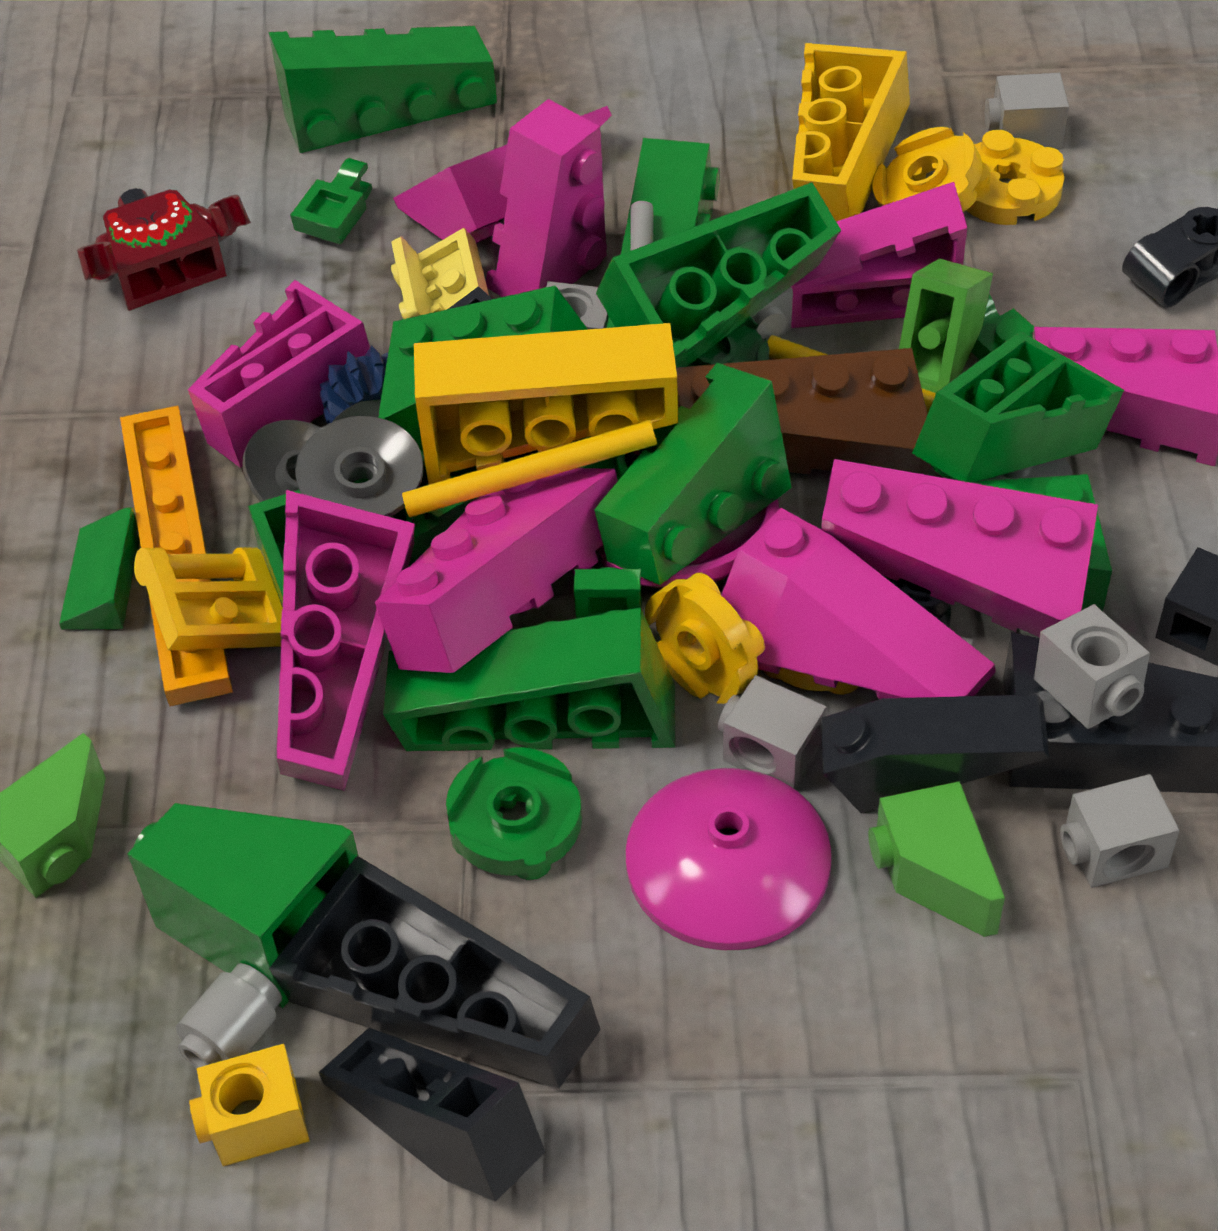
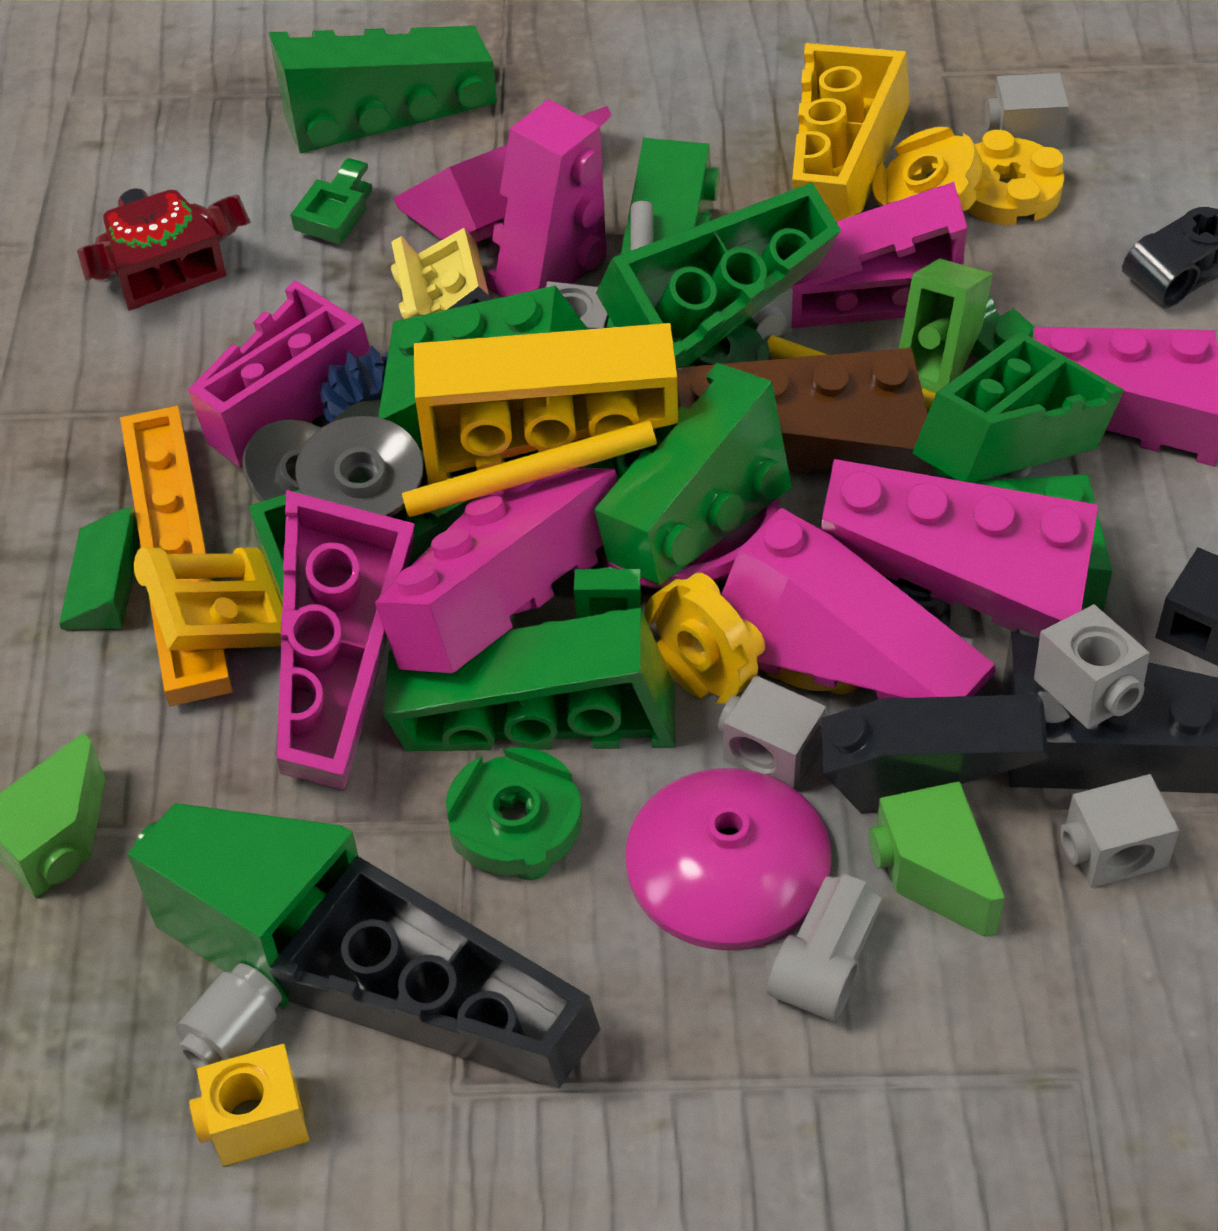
black slope [318,1027,546,1202] -> none
none -> light grey piece [767,873,882,1022]

